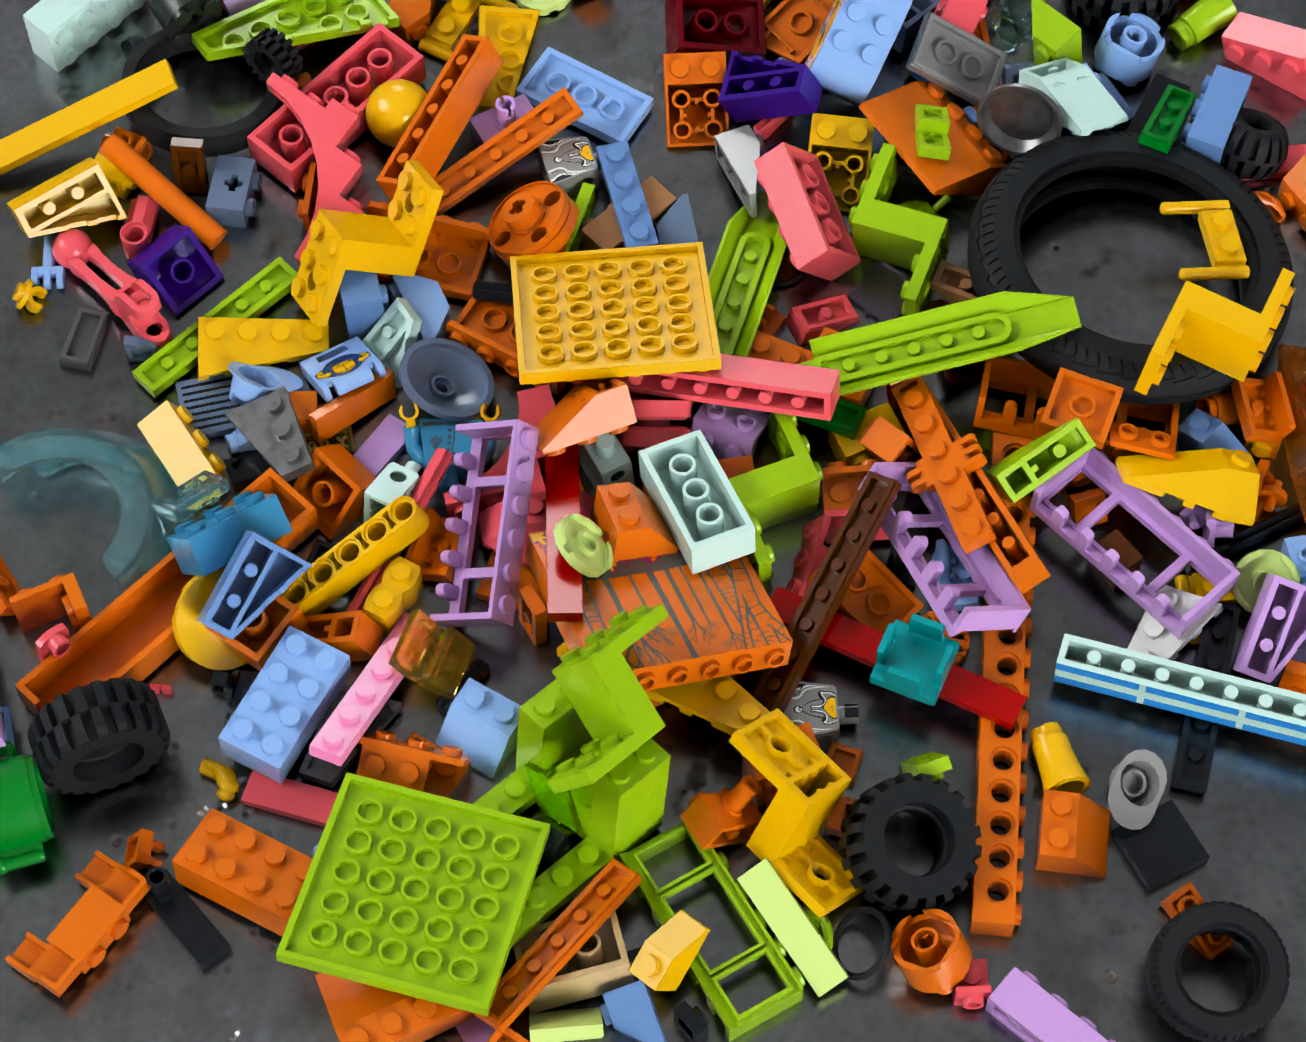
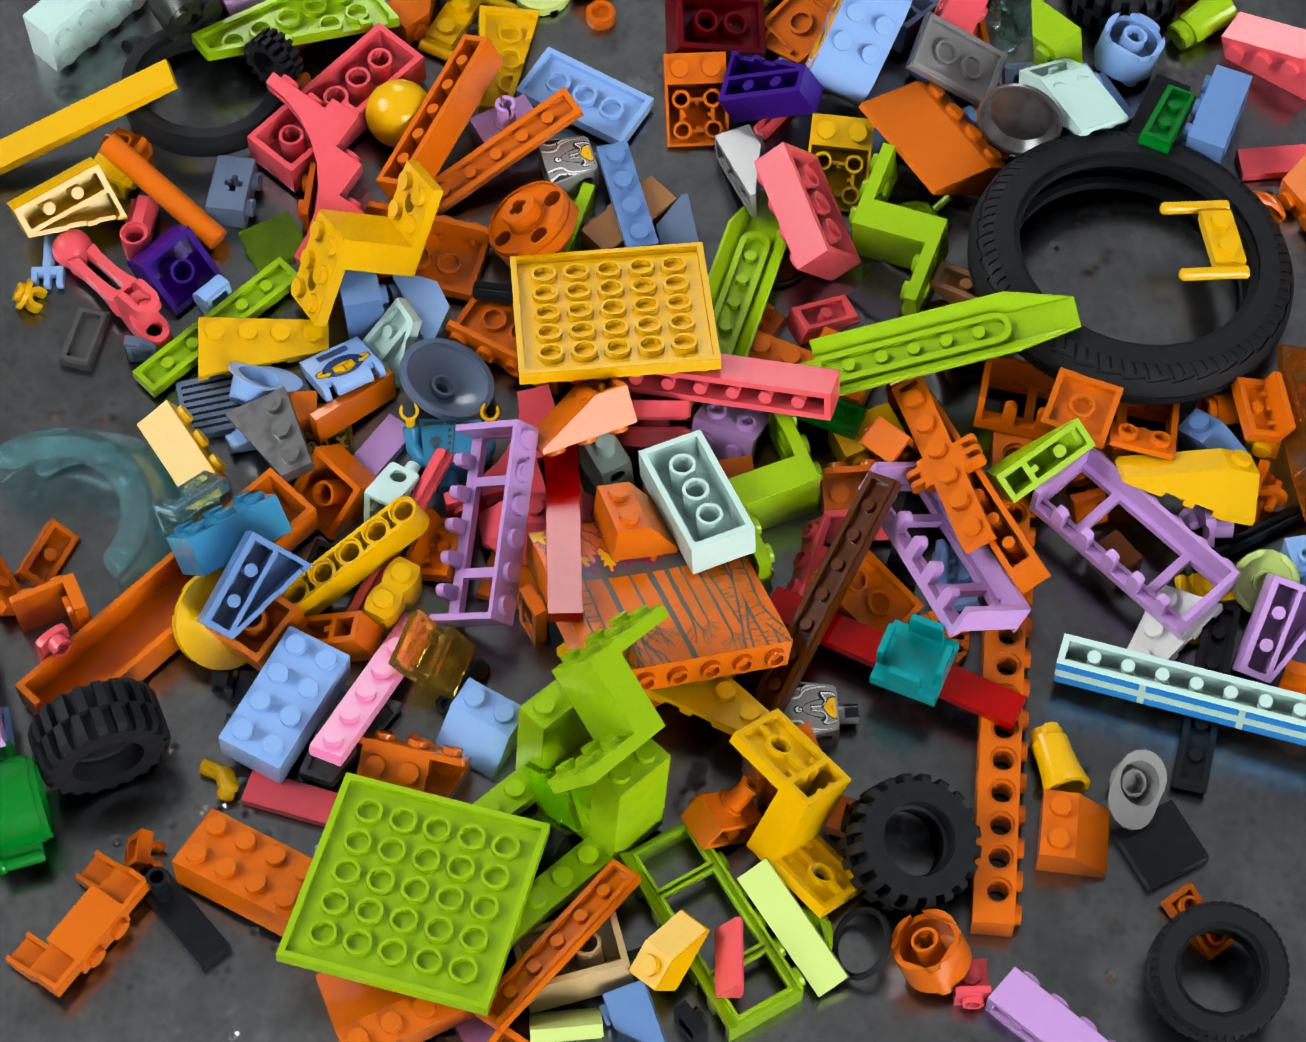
coral piece [150,684,173,695] -> none
reddish brown plate [170,137,209,194] -> none
black tile [223,458,263,492] -> none
yellowish green tile [554,514,614,578] -> none
orange tile [827,741,865,786] -> none
lime plate [899,751,953,782] -> none
lime slope [915,104,952,161] -> none
yellow bracket [1134,268,1296,395] -> none
black wheel [1220,108,1289,180] -> none
none -> orange slope [13,518,80,587]
none -> light blue brick [192,274,233,314]
none -> clear neon green piece [238,211,304,273]
none -> orange tile [586,0,616,31]
none -> coral slope [714,917,744,998]

